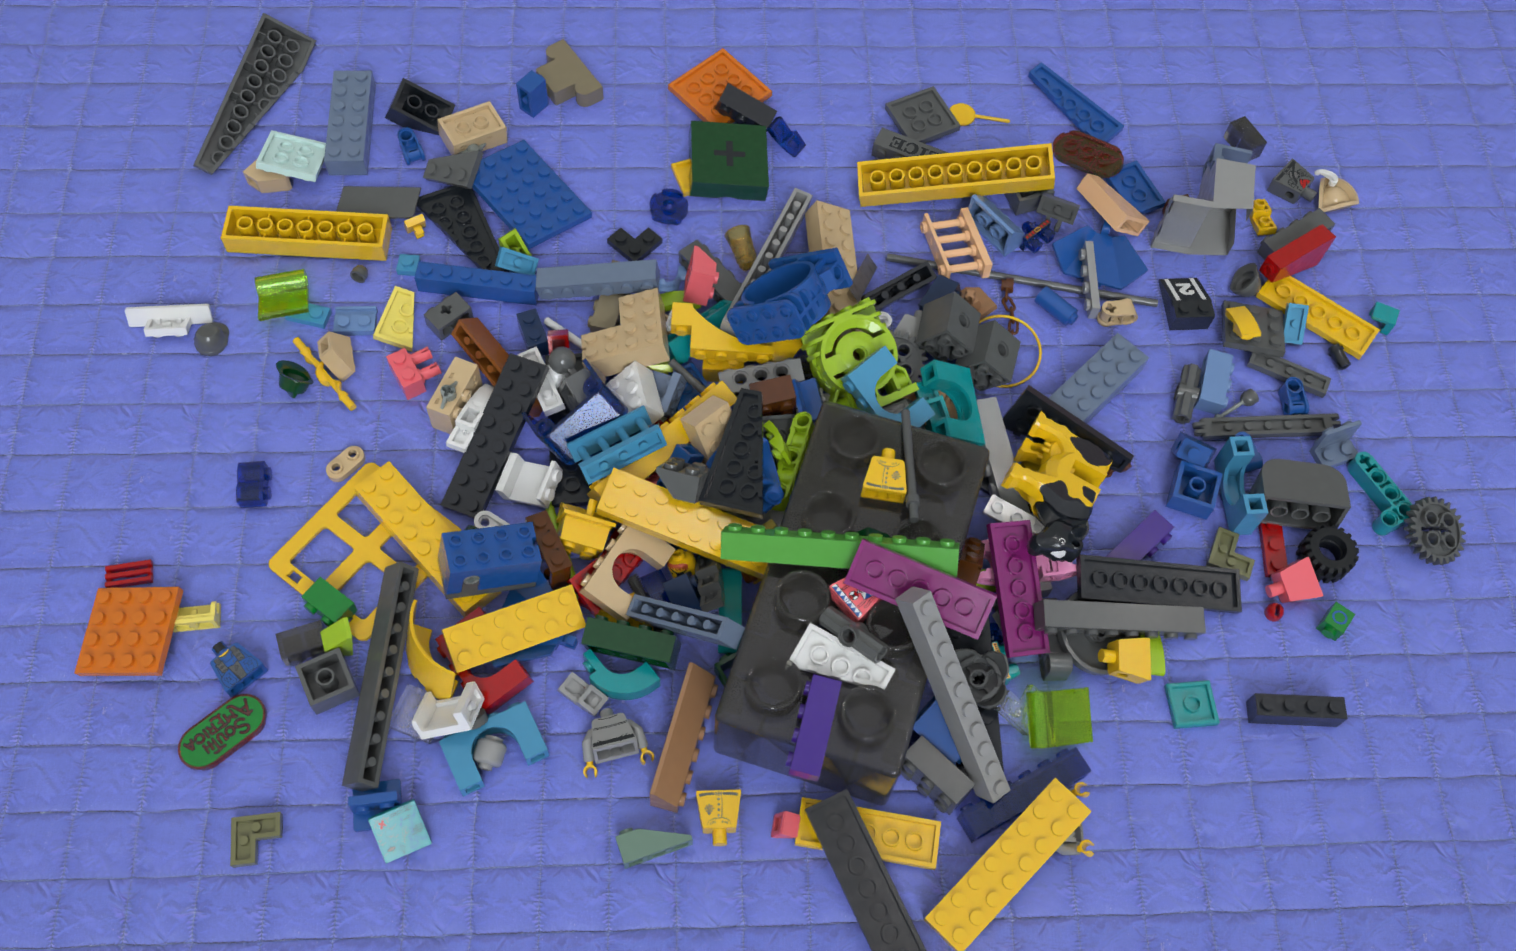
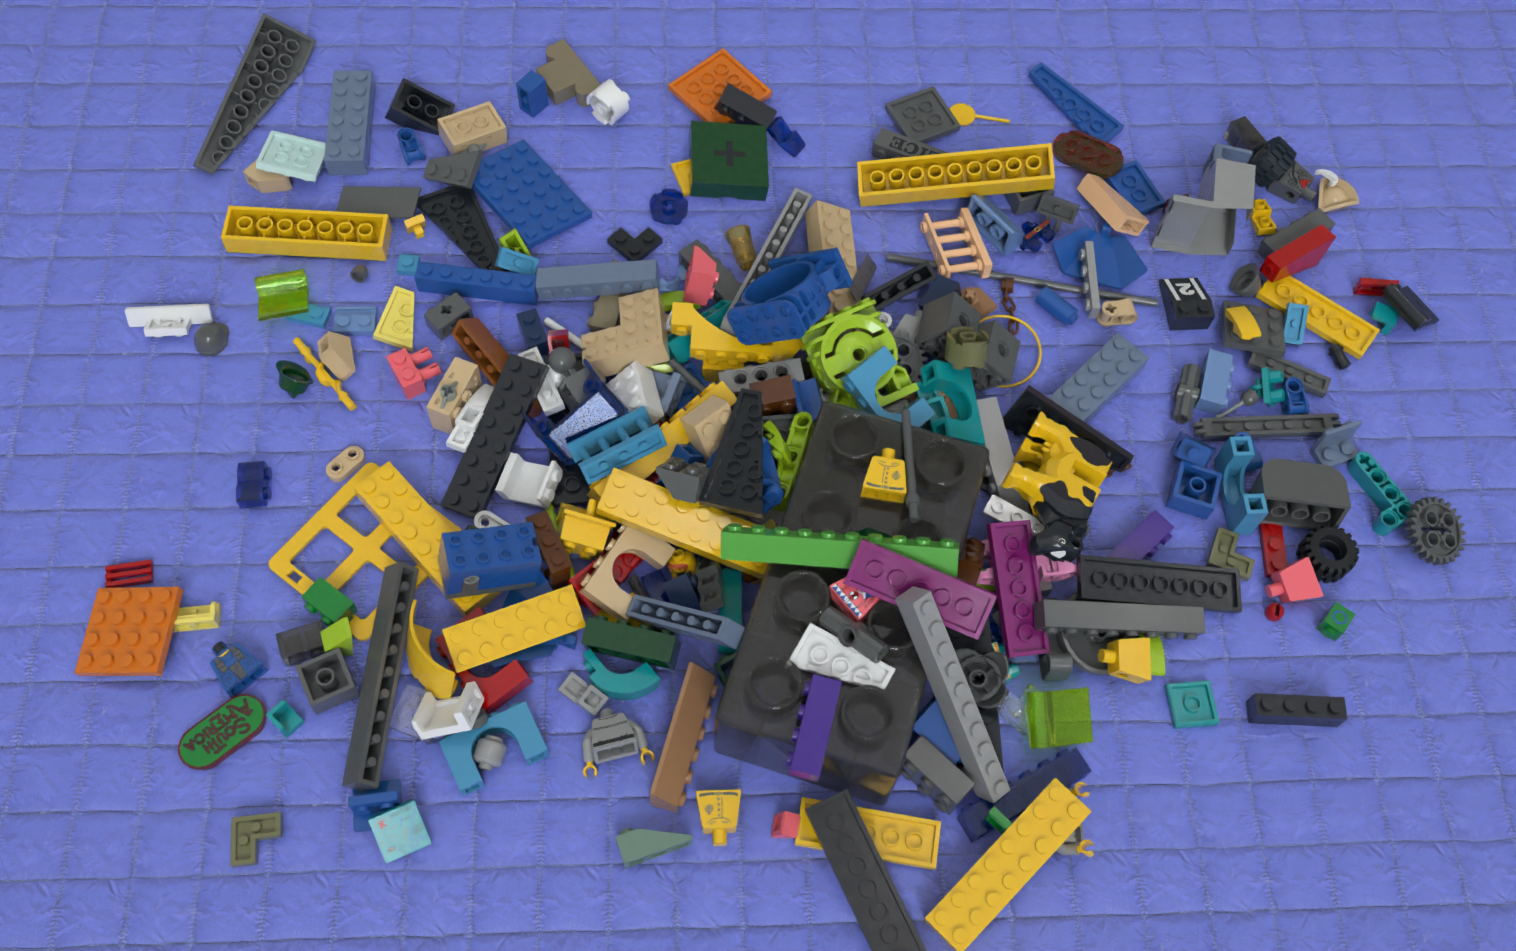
none -> teal panel [265,699,305,738]
none -> white brick [586,79,630,126]
none -> olive brick [944,326,989,370]
none -> green tile [985,806,1012,834]
none -> black wheel [1247,136,1297,187]
none -> teal hips [1250,367,1285,408]
none -> red tile [1353,277,1399,296]
none -> black door [1382,283,1439,332]

